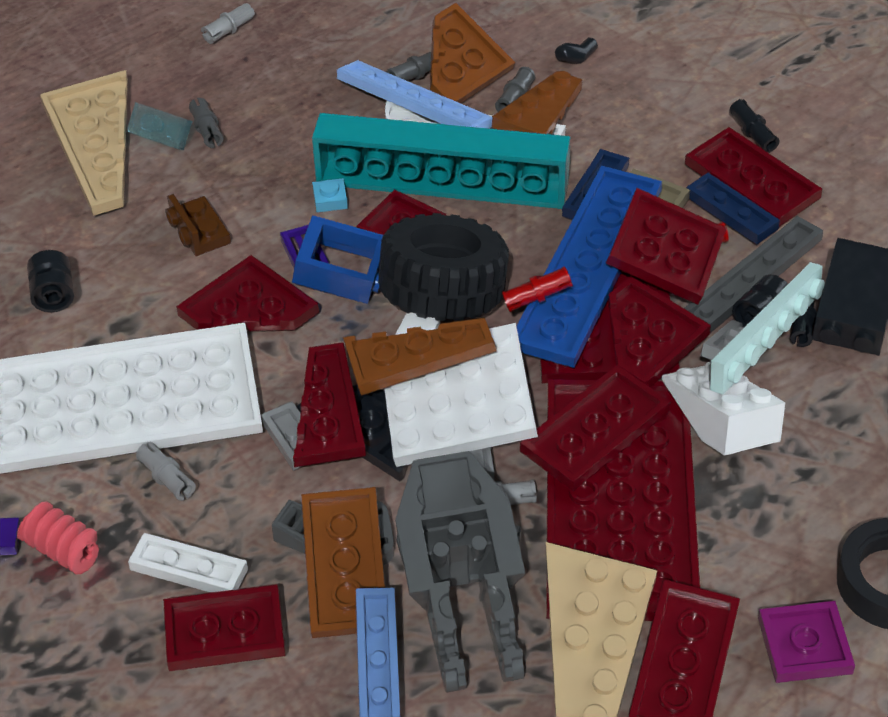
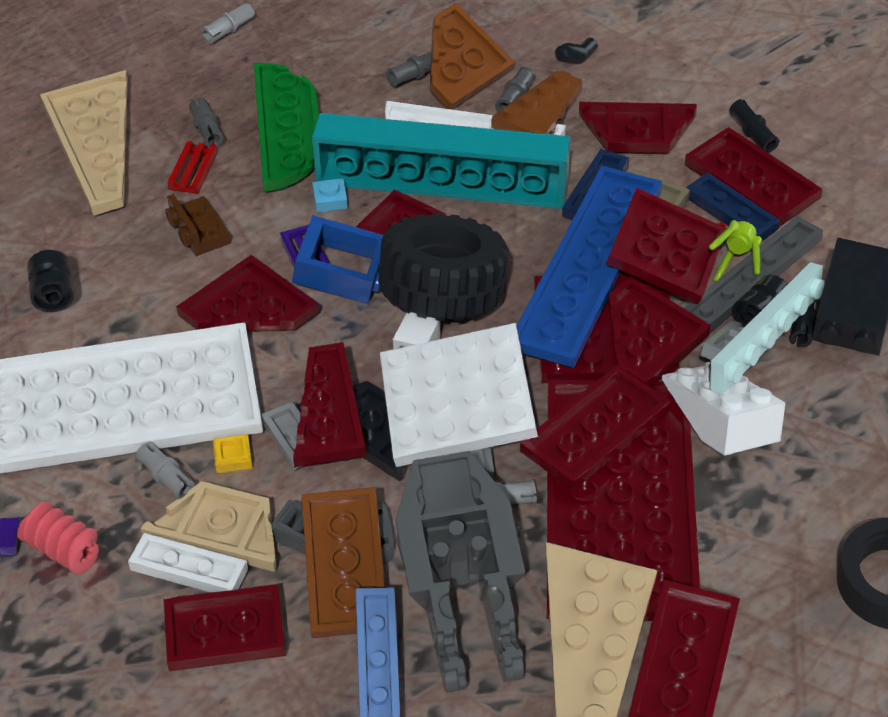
clear light blue plate [127,102,193,150] -> none
light blue tile [337,60,493,129] -> none
dark orange wing [343,318,496,395] -> none
red pin [501,266,573,312] -> none
magenta plate [758,601,855,683] -> none
none -> tan wing [141,481,277,572]
none -> red tile [167,141,217,194]
none -> yellow tile [213,434,252,474]
none -> green plate [253,63,319,192]
none -> dark red wing [579,102,697,153]
none -> lime plant [709,220,762,282]

